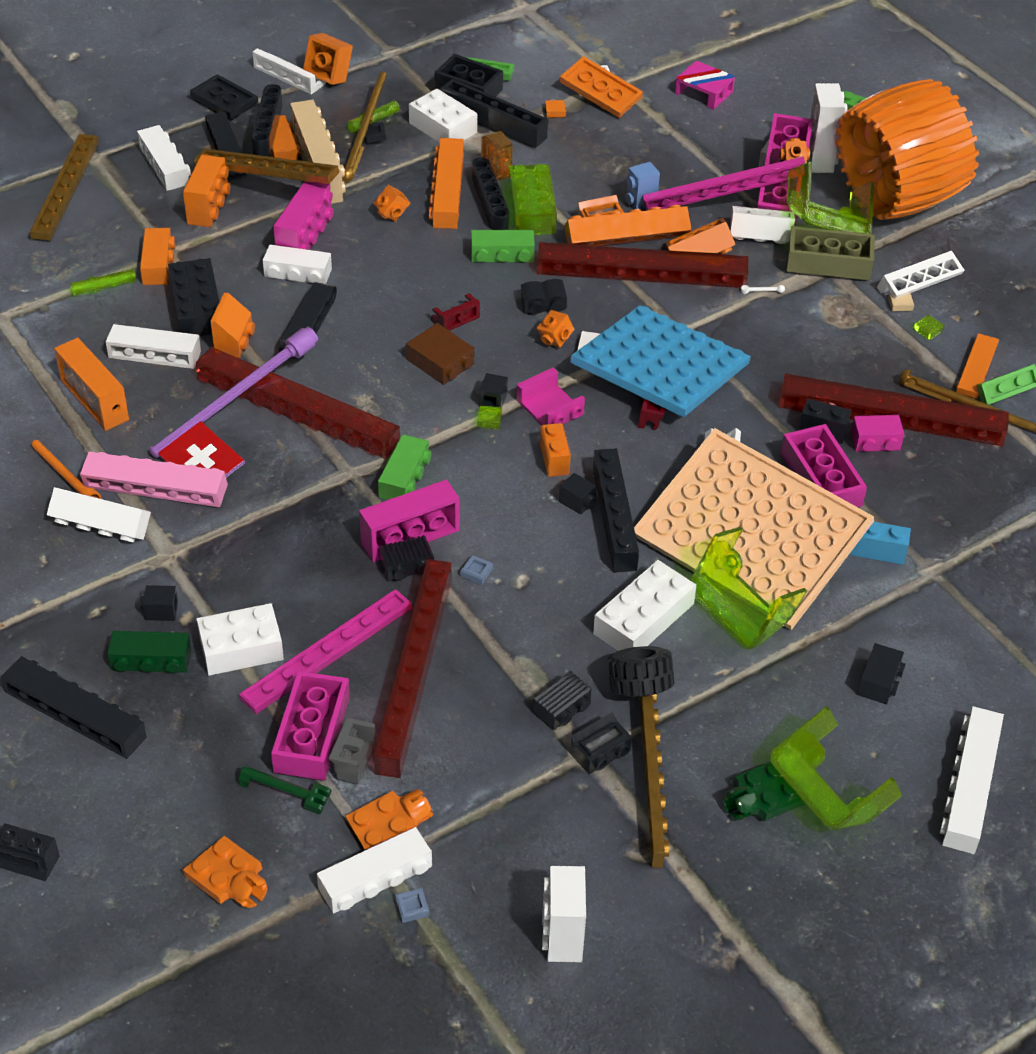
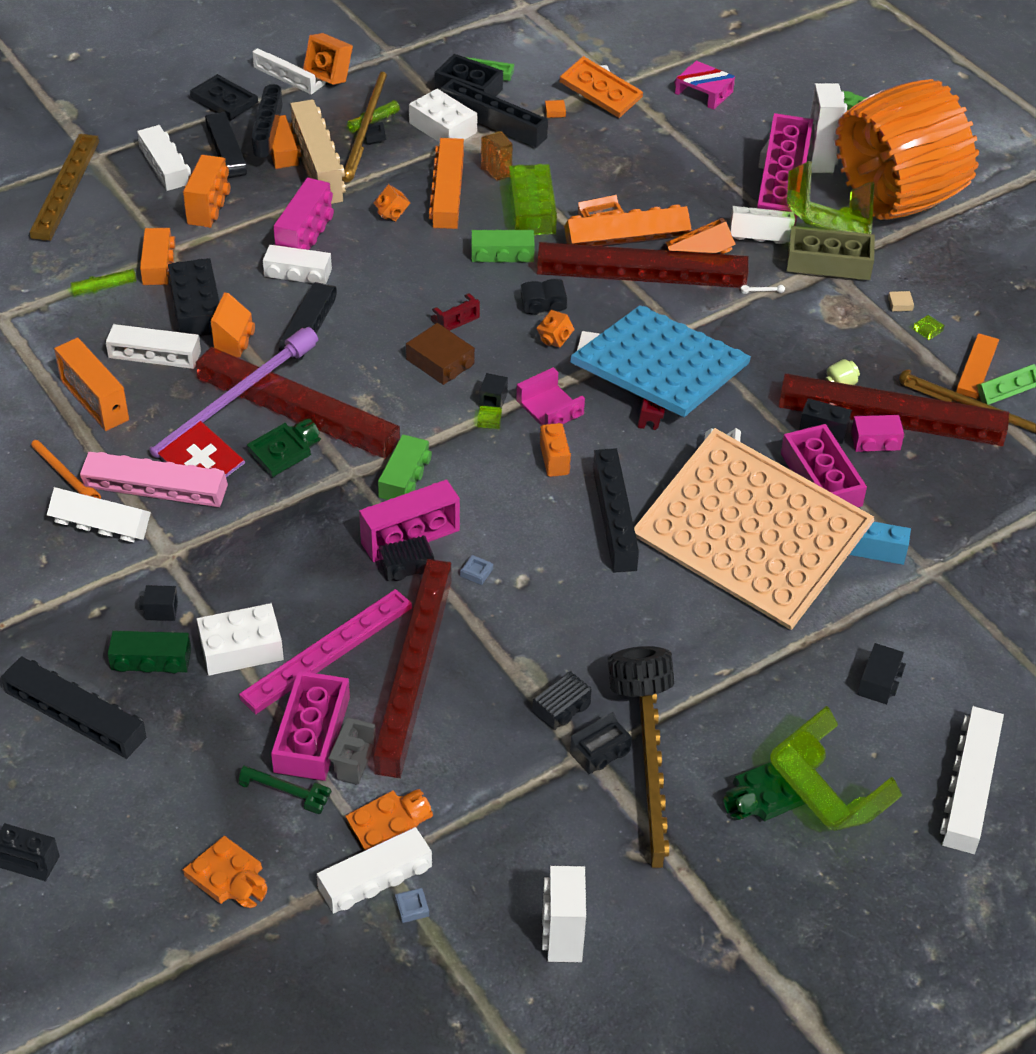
pearl gold plate [193,149,340,184] -> none
black beam [472,157,509,230] -> none
black brick [559,473,597,515] -> none
white brick [593,560,696,651] -> none
medium blue brick [625,162,660,210] -> none
dark pink tile [643,157,807,211] -> none
clear neon green windscreen [690,527,807,649] -> none
orange brick [780,138,810,166] -> none
white fence [877,251,965,299] -> none
none -> dark green plate [247,419,321,477]
none -> yellowish green head [825,359,860,392]

